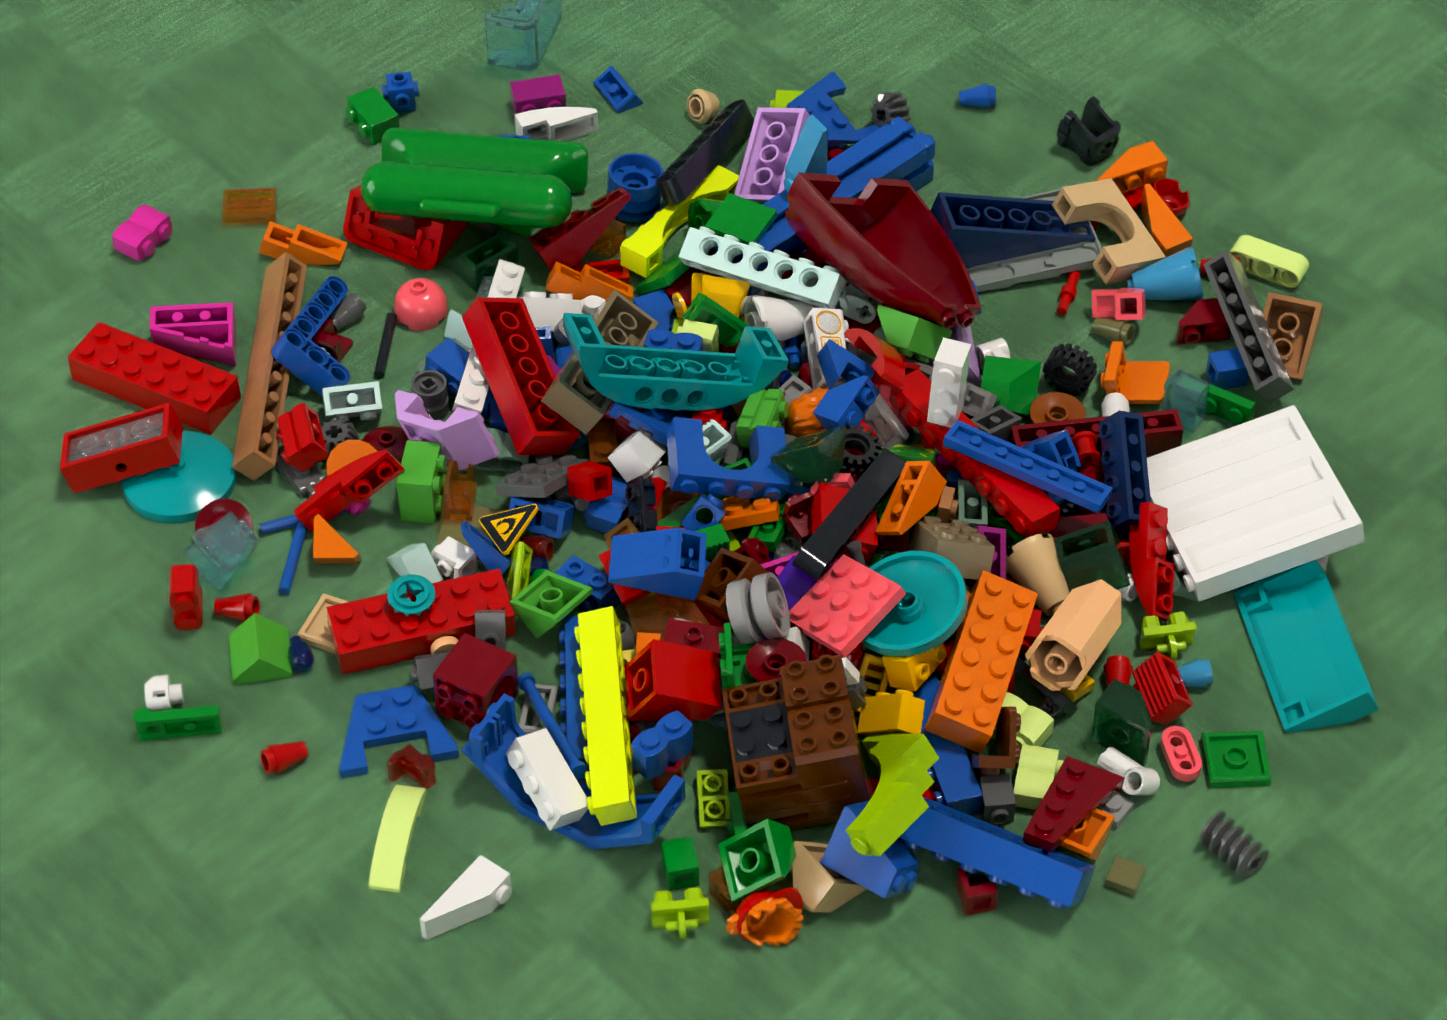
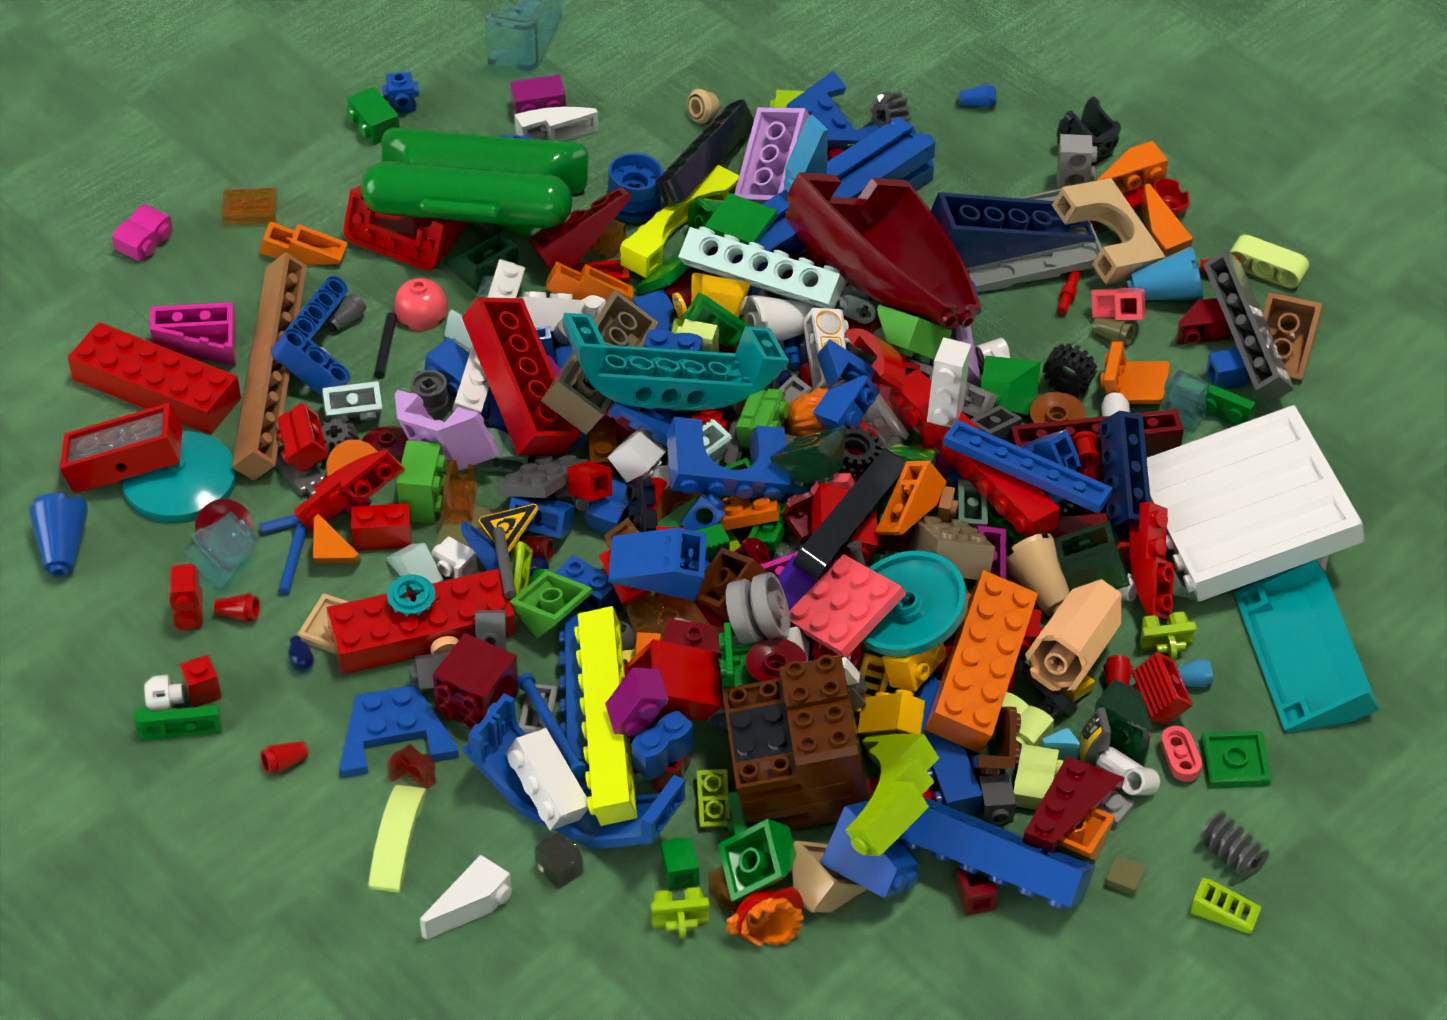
bright green slope [229,613,293,685] -> none
dark red panel [312,318,353,363] -> none
blue slope [593,65,644,113] -> none
none -> blue cone [29,493,88,577]
none -> red brick [180,655,222,707]
none -> red brick [351,503,412,551]
none -> dark grey bar [493,527,516,599]
none -> clear smoke brick [535,832,584,890]
none -> magenta brick [605,667,669,736]
none -> medium azure slope [1041,728,1080,760]
none -> light grey brick [1056,134,1097,189]
none -> slope [1078,707,1111,766]
none -> lime slope [1191,877,1262,935]

